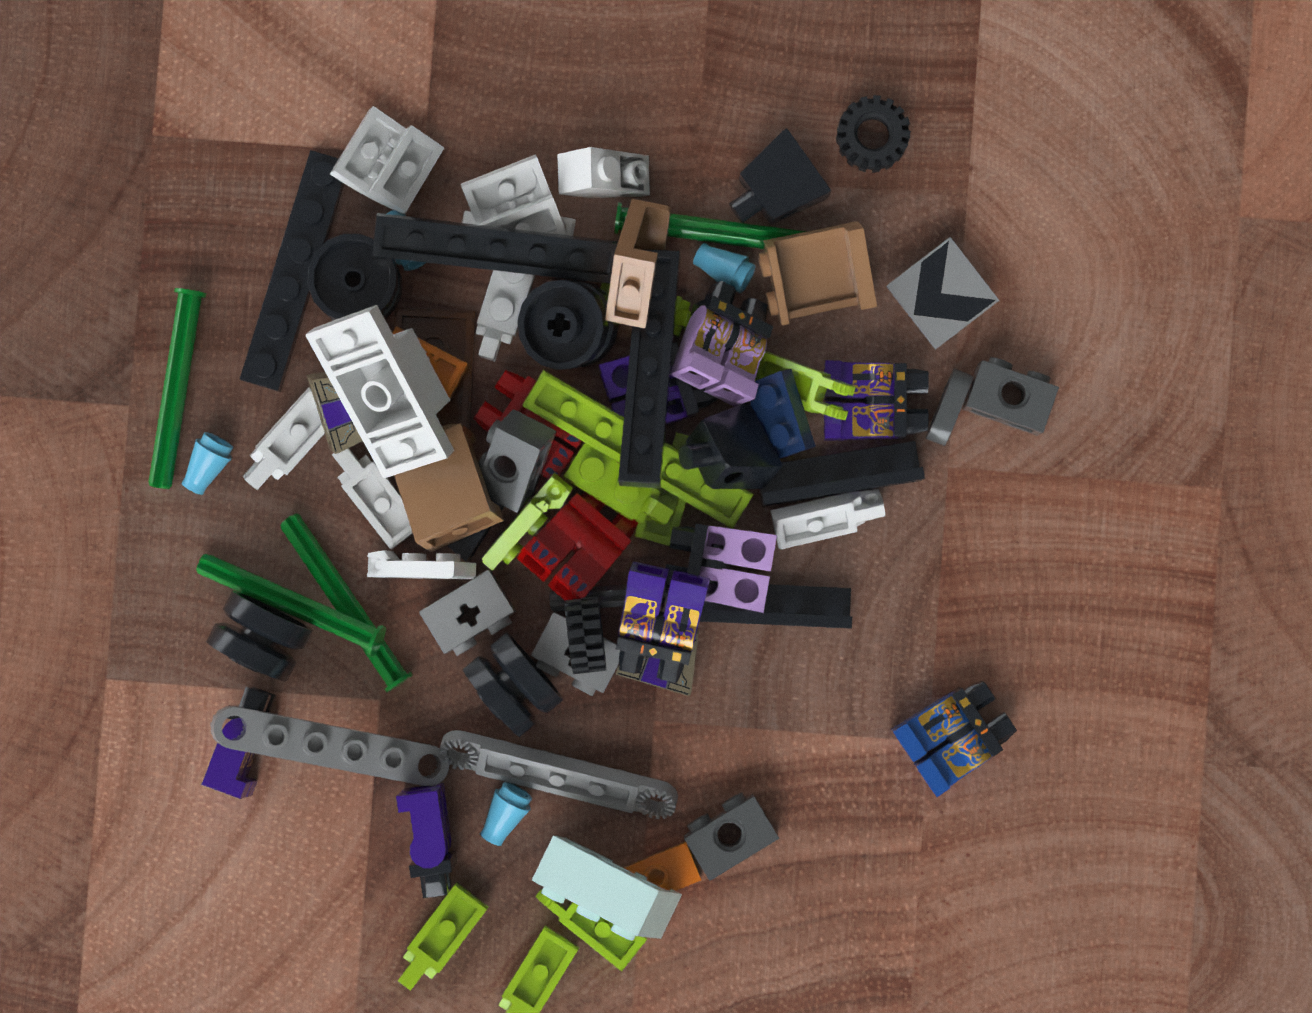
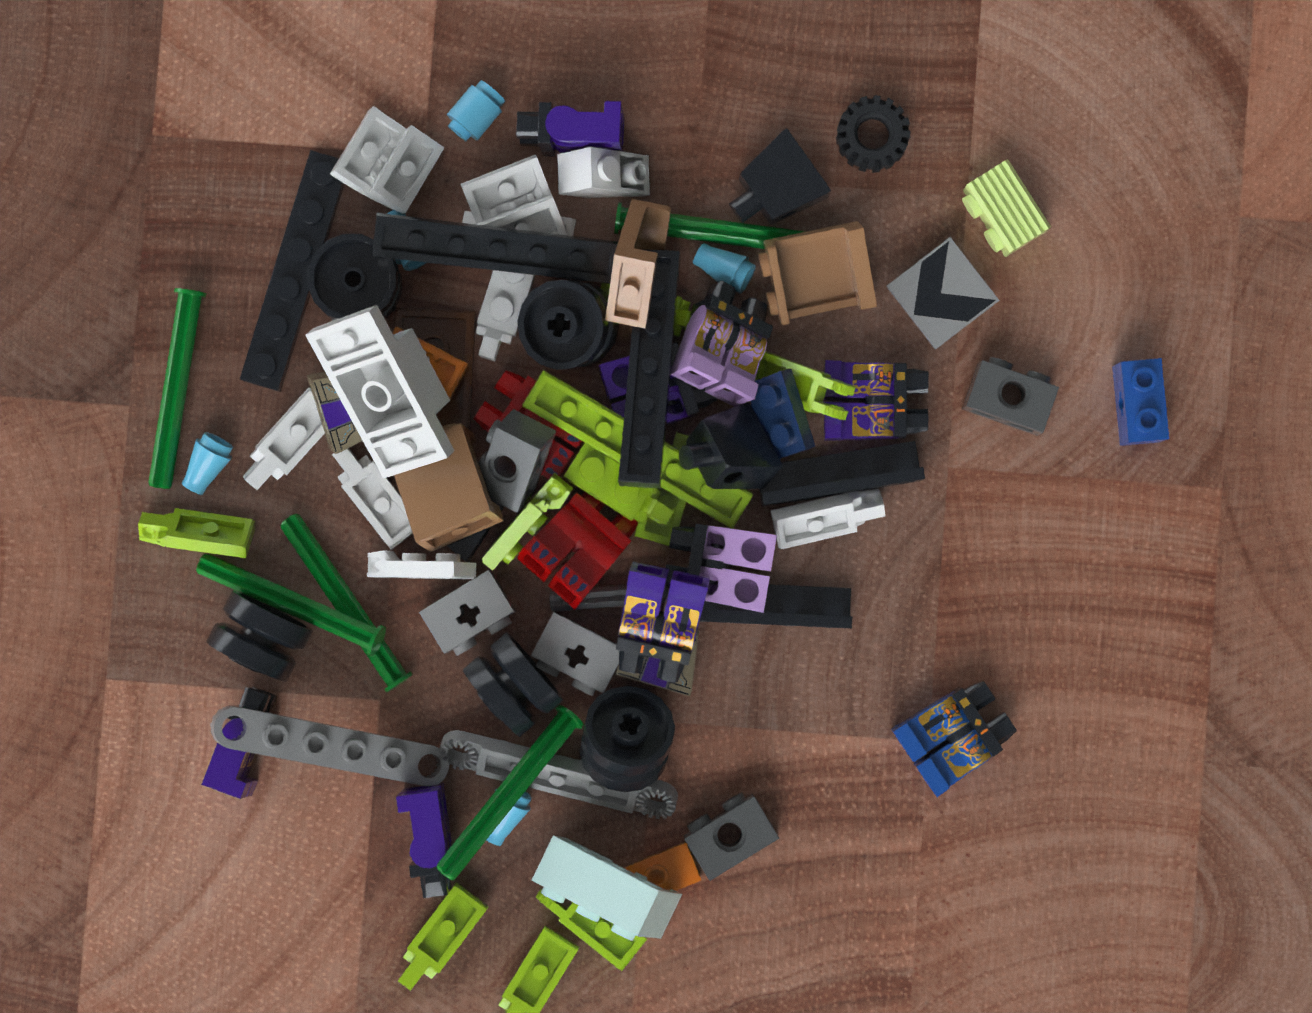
black tyre [565,596,606,674] -> none
dark grey beam [926,368,973,446] -> none
none -> lime hinge [138,508,255,558]
none -> green axle [437,705,584,880]
none -> medium azure brick [447,80,505,141]
none -> dark purple hips [516,101,624,157]
none -> black wheel [579,686,675,792]
none -> yellowish green brick [962,159,1051,257]
none -> blue brick [1112,358,1169,446]

